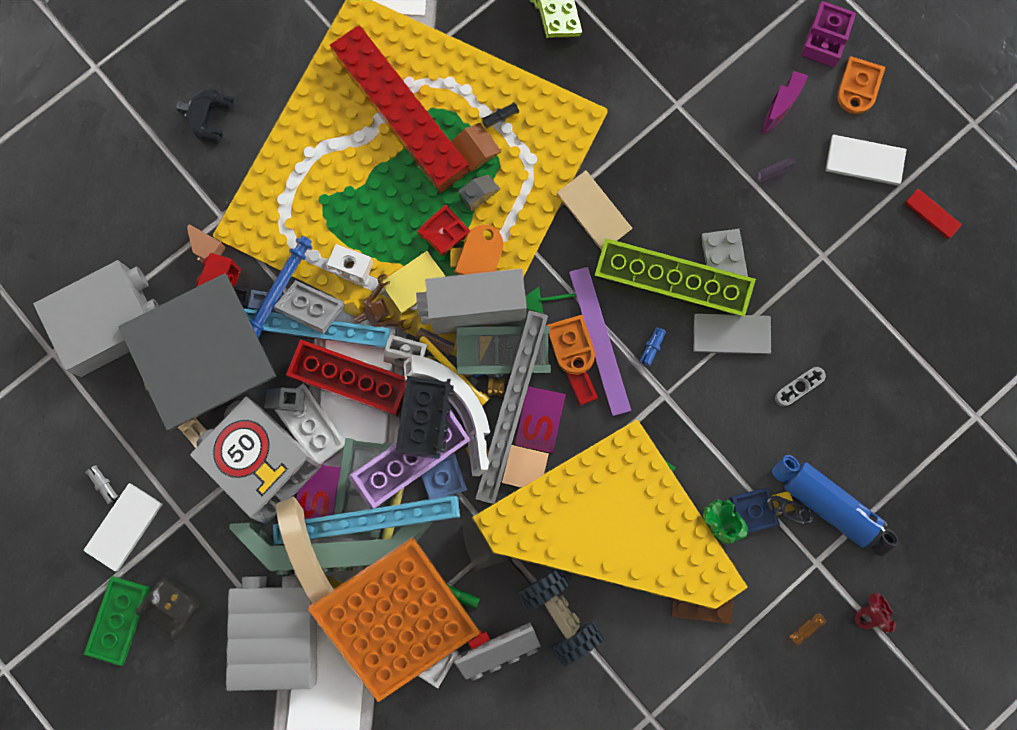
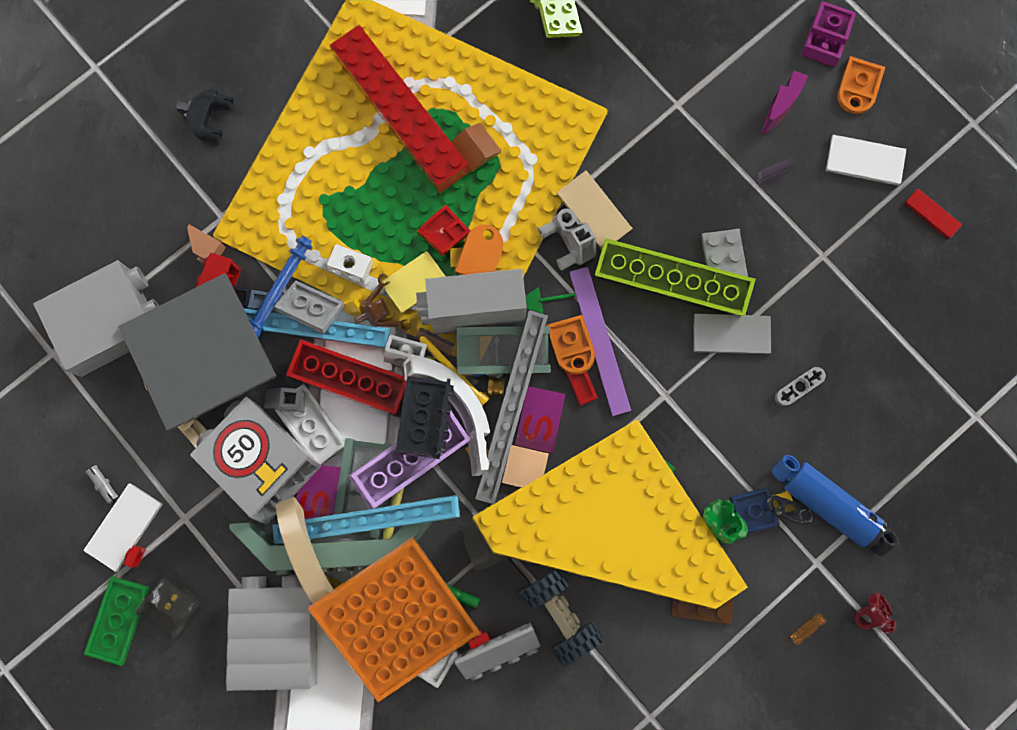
medium blue tile [421,453,467,500] -> none
dark grey slope [458,175,500,212] -> none
black pin [481,102,519,129] -> none
blue pin [639,327,666,366] -> none
none -> red plate [124,546,146,567]
none -> light grey piece [538,208,597,270]

